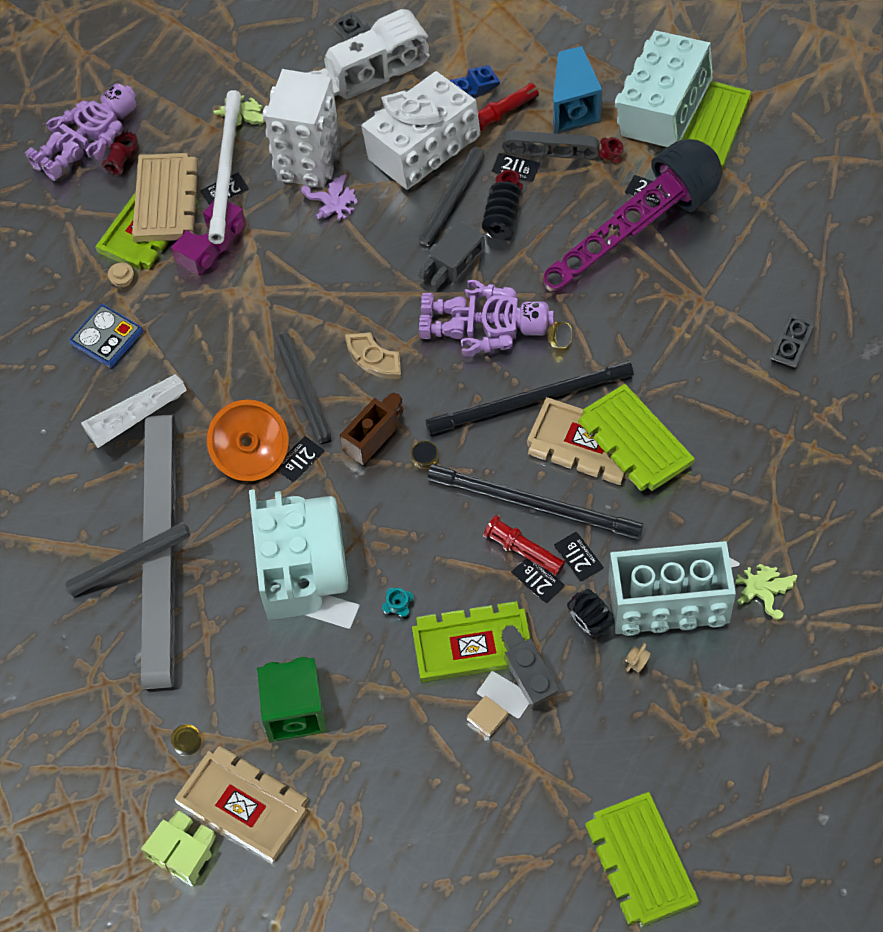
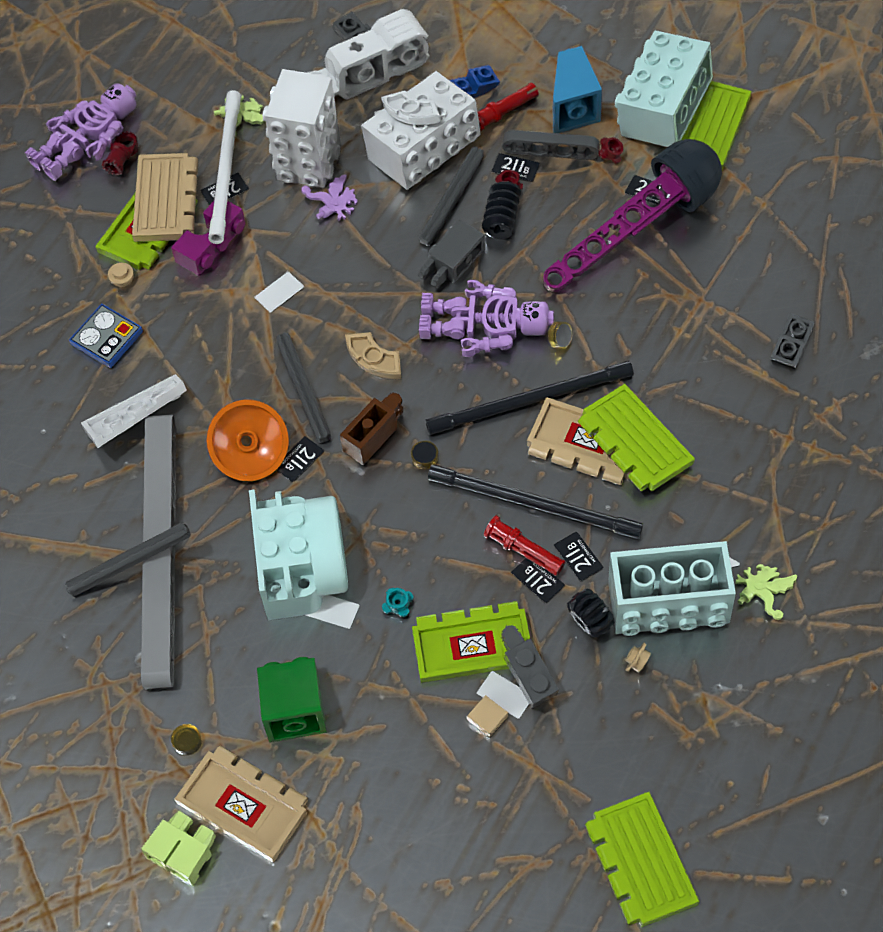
none -> white sticker [254,272,304,312]

